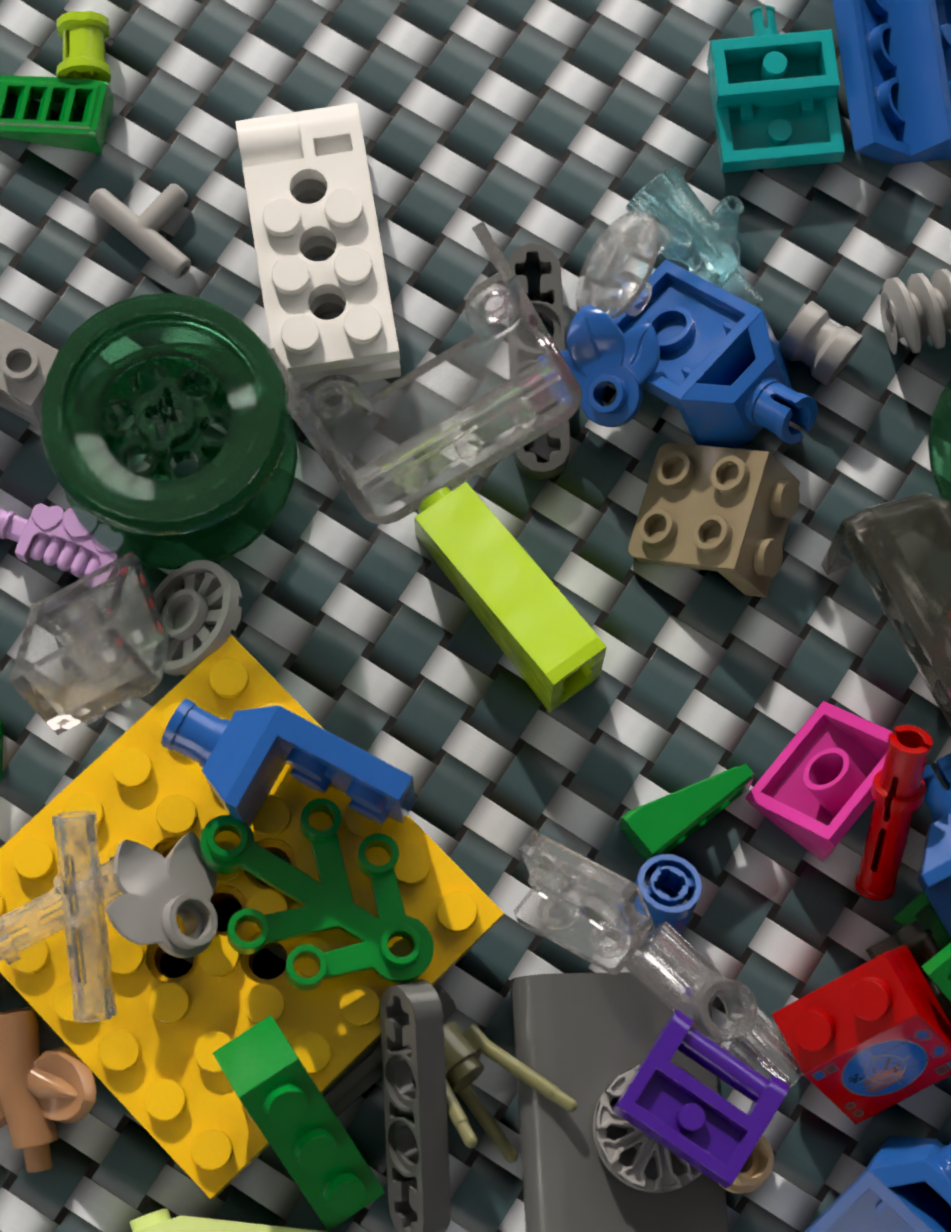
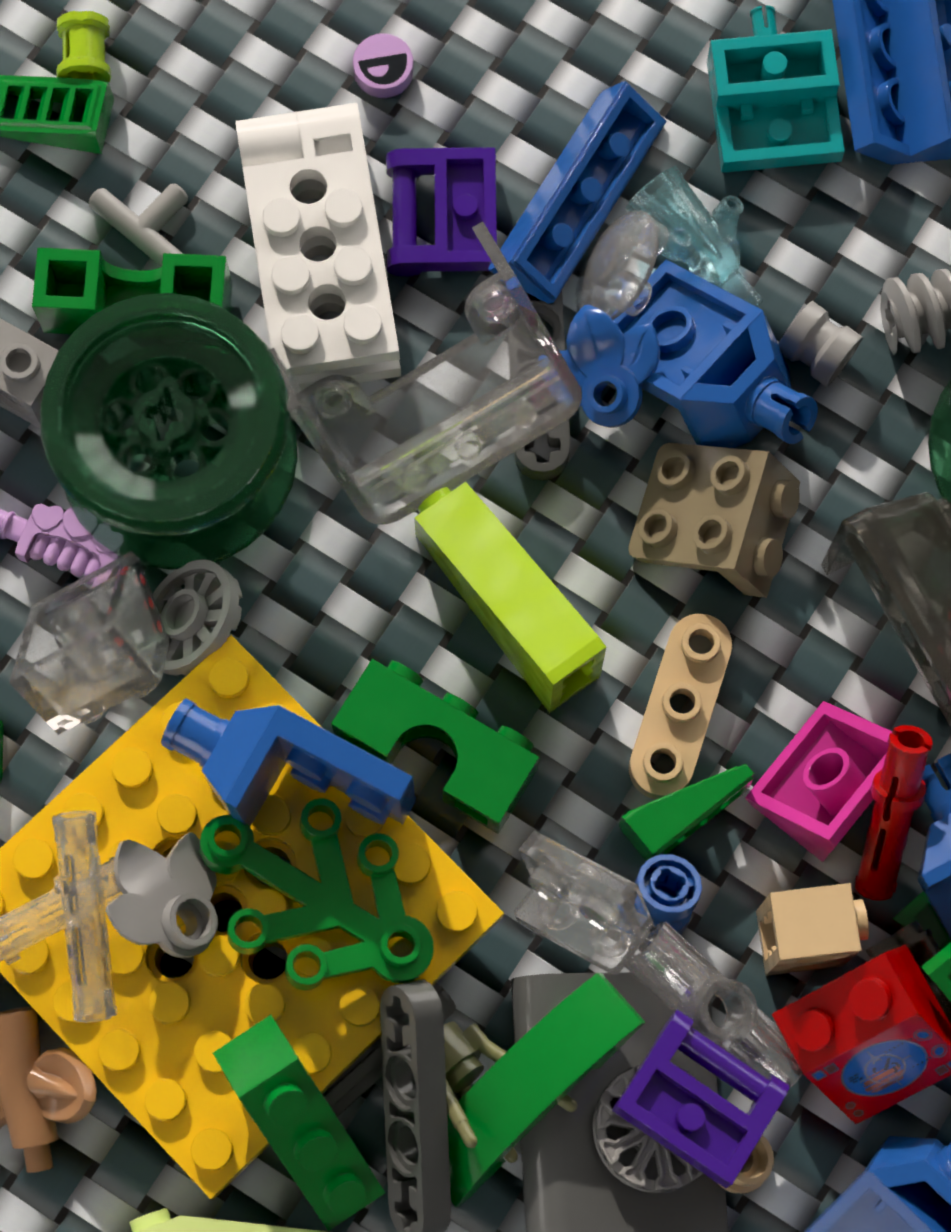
none -> green arch [32,247,233,341]
none -> green arch [331,659,539,834]
none -> lavender tile [353,34,414,98]
none -> dark purple plate [386,147,497,276]
none -> green slope [447,973,646,1207]
none -> blue slope [488,81,667,304]
none -> tan plate [629,614,732,800]
none -> tan brick [756,883,869,976]

